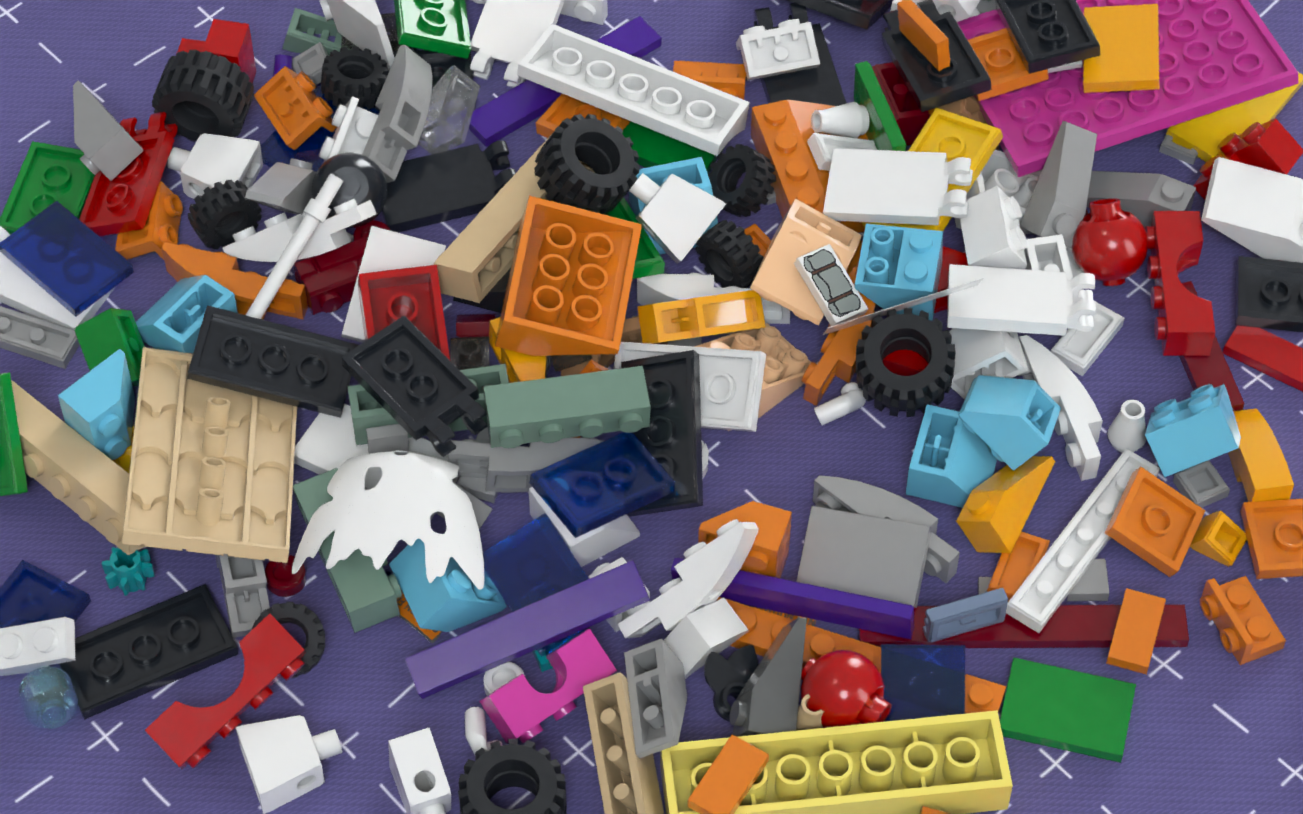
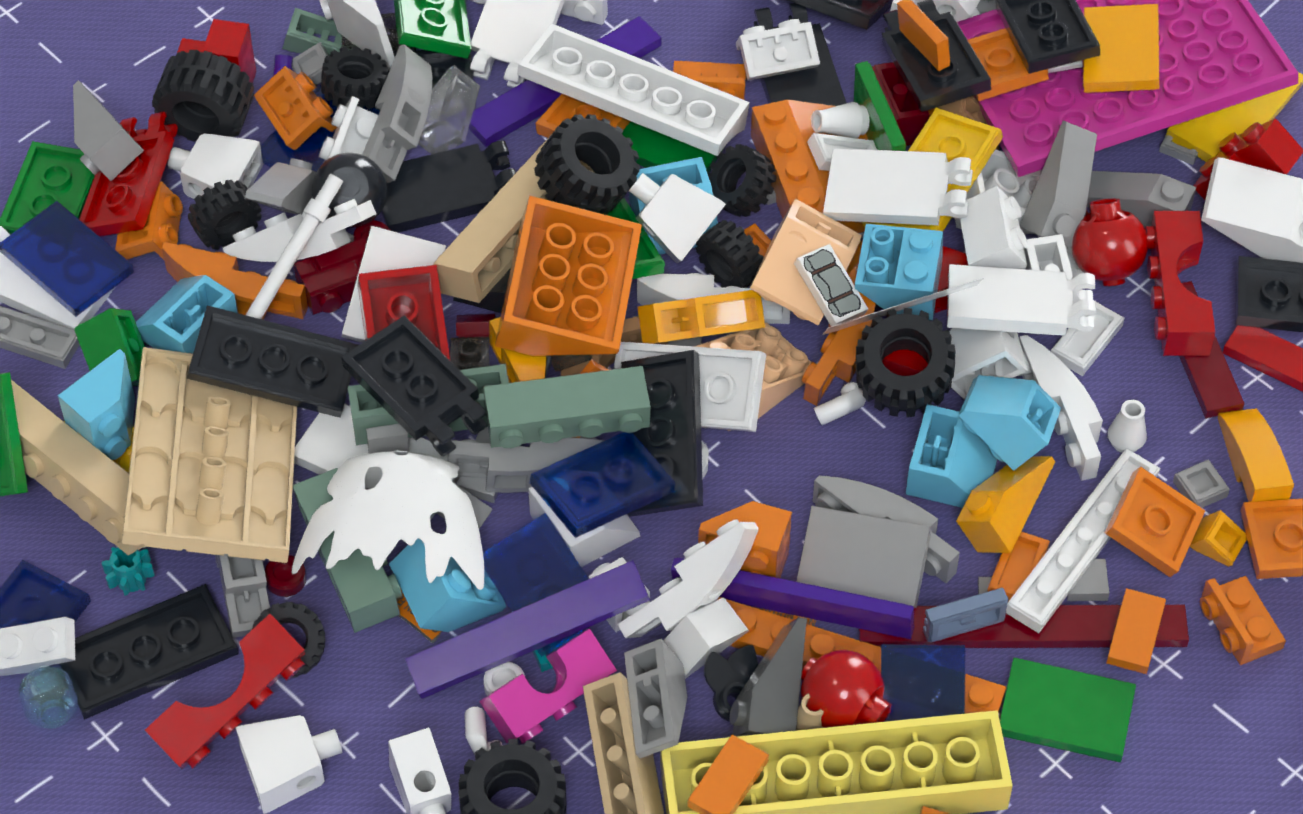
medium azure slope [1145,384,1241,477] -> none

